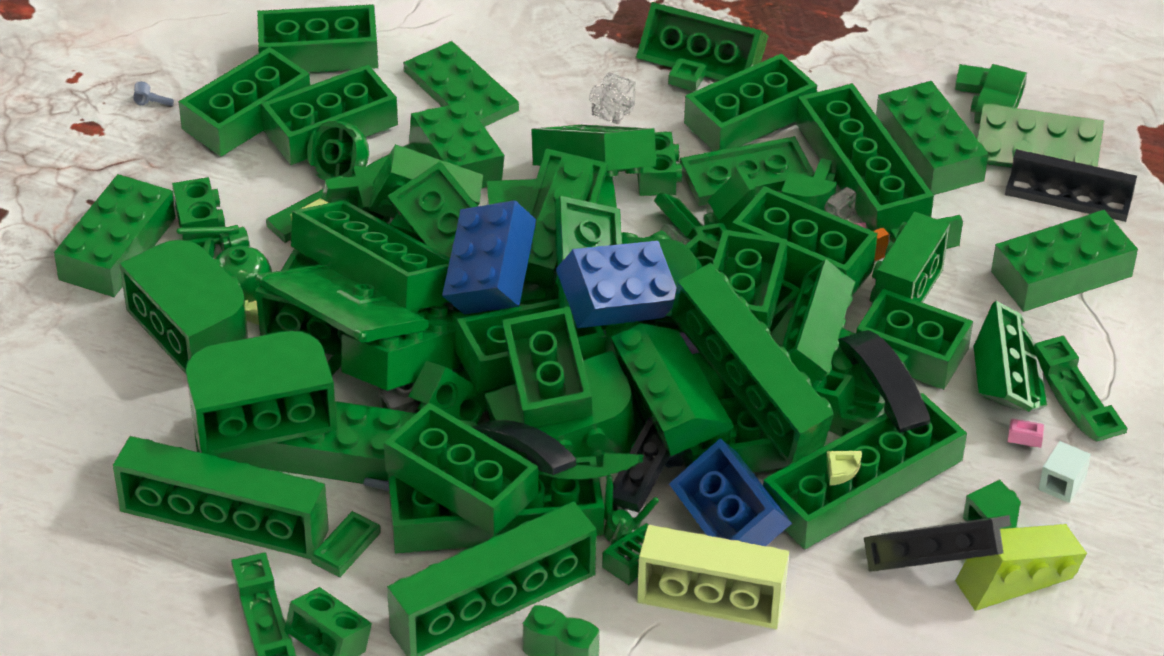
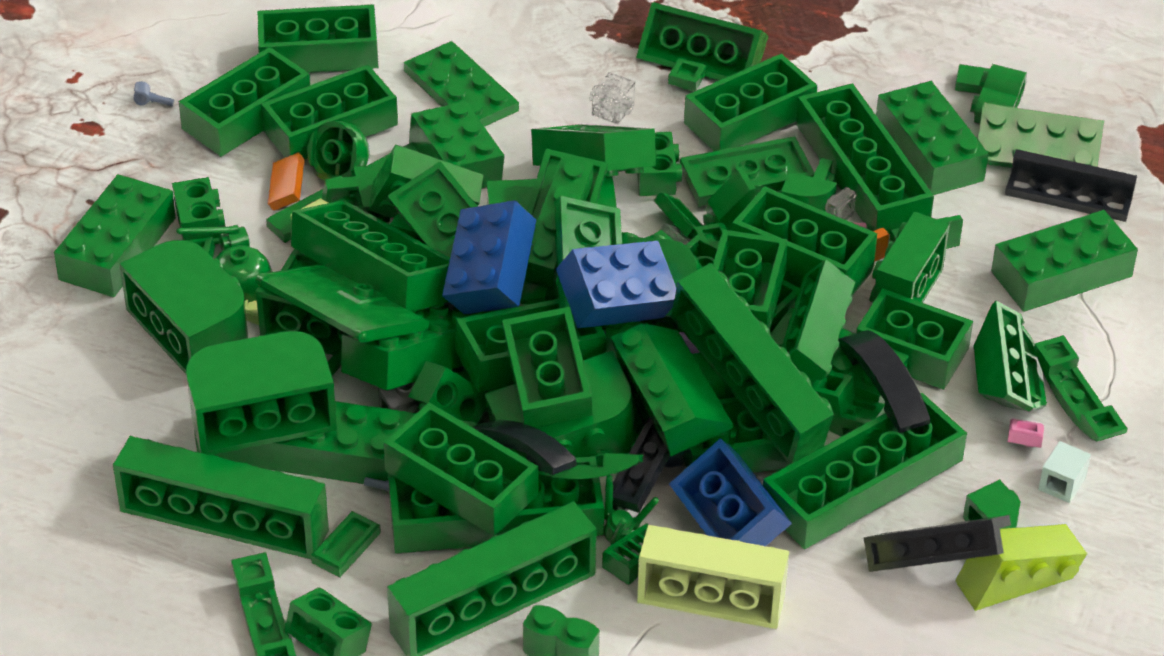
yellowish green tile [826,451,862,485] -> none
none -> orange tile [268,152,305,211]

